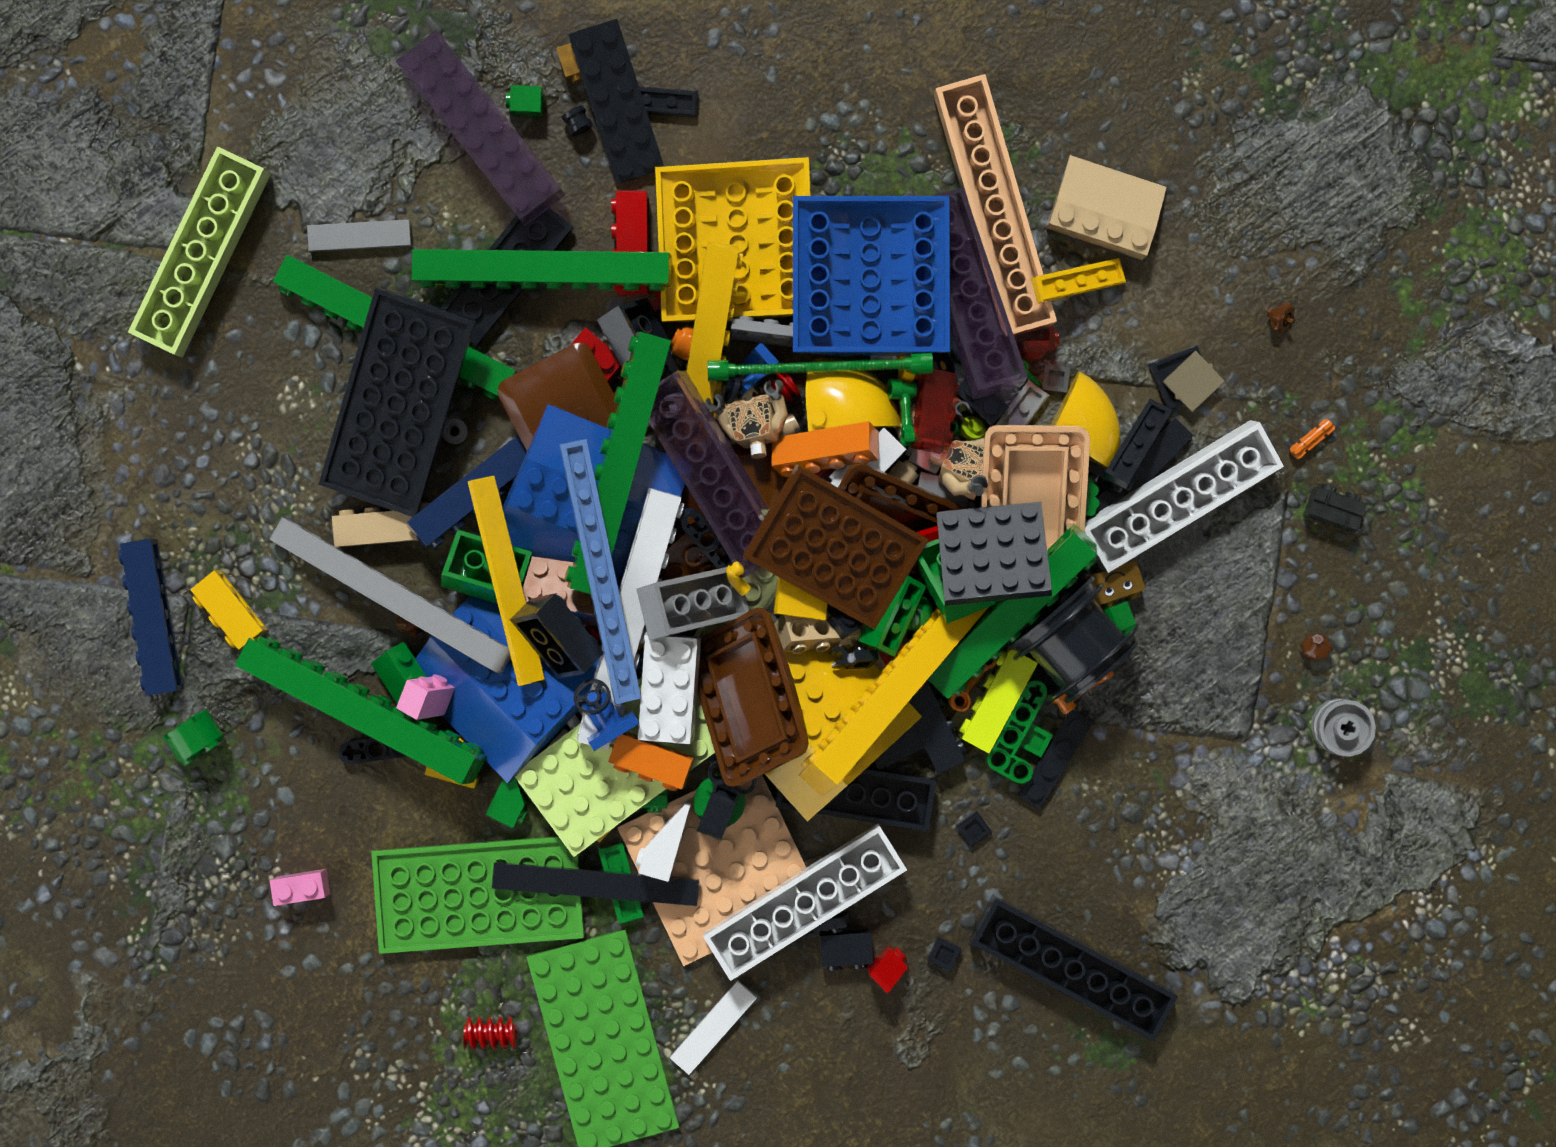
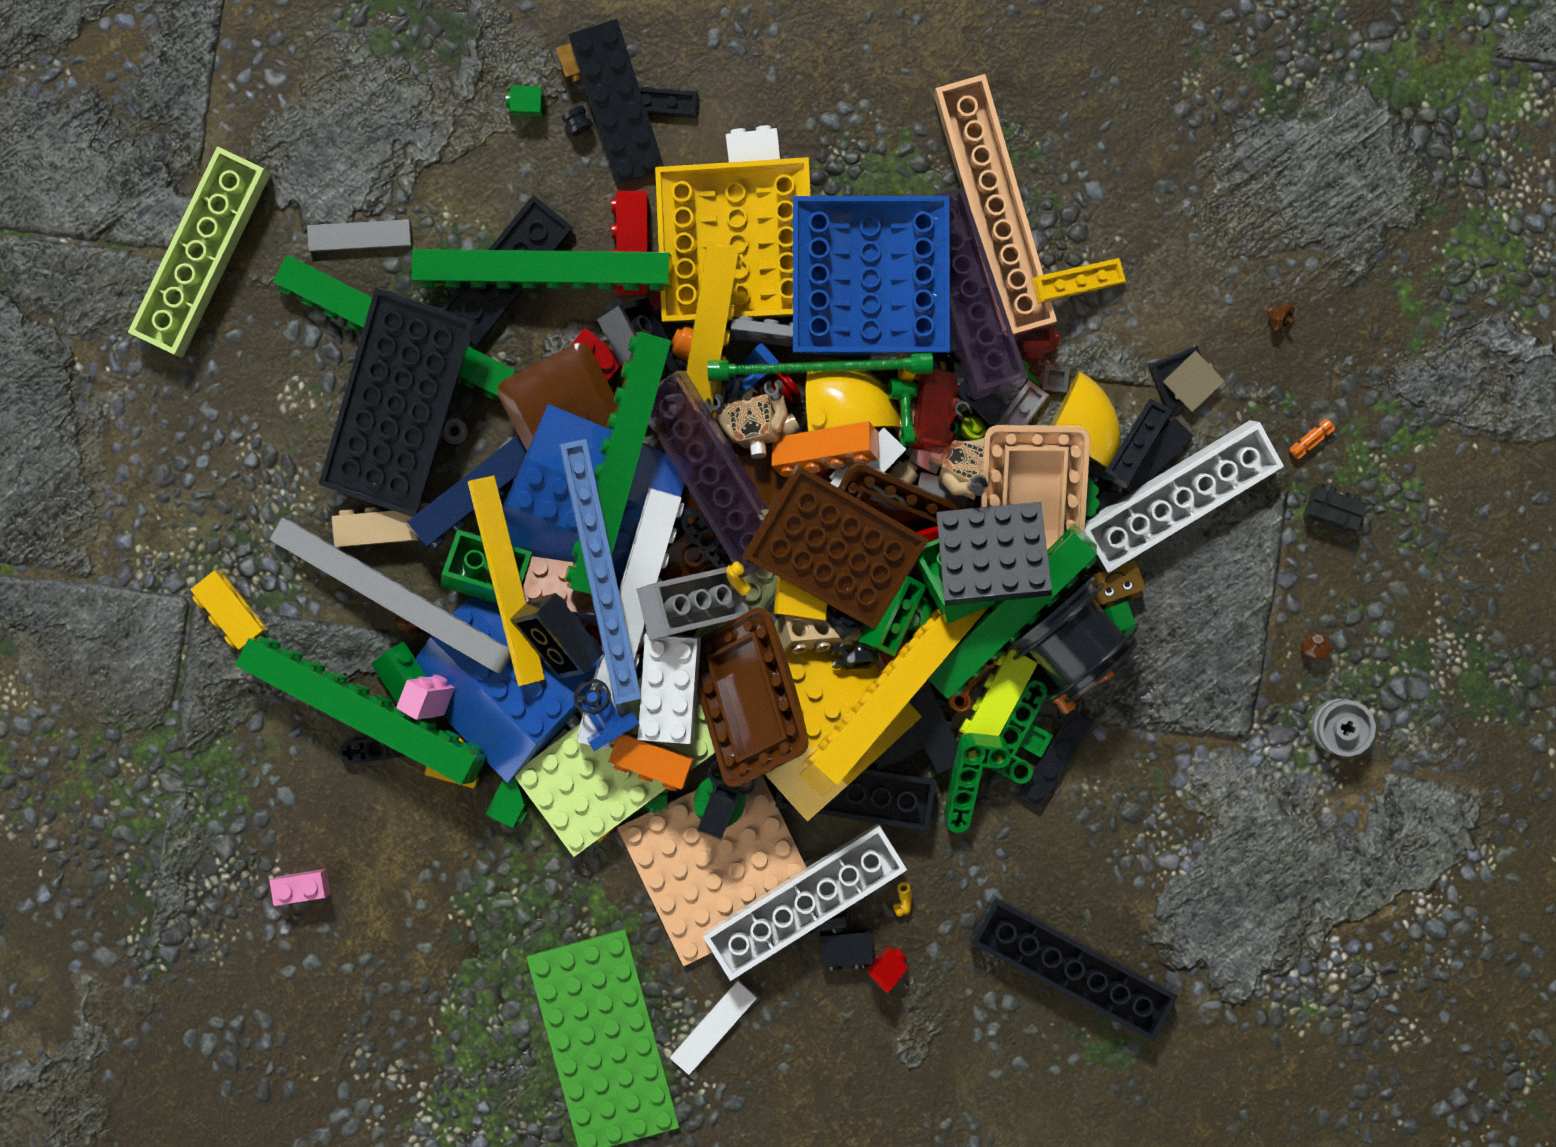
dark blue brick [118,538,183,696] -> none
green brick [162,708,224,766] -> none
bright green plate [371,836,585,954] -> none
clear purple brick [396,30,565,226] -> none
red piece [463,1017,517,1050] -> none
black tile [492,862,700,906] -> none
green plate [598,842,644,924] -> none
white slope [635,800,692,882] -> none
black plate [927,936,961,971] -> none
black tile [956,810,992,847] -> none
tan slope [1046,155,1167,260] -> none
none -> white brick [726,125,780,162]
none -> yellow arm [893,882,912,917]
none -> green beam [944,733,1011,833]

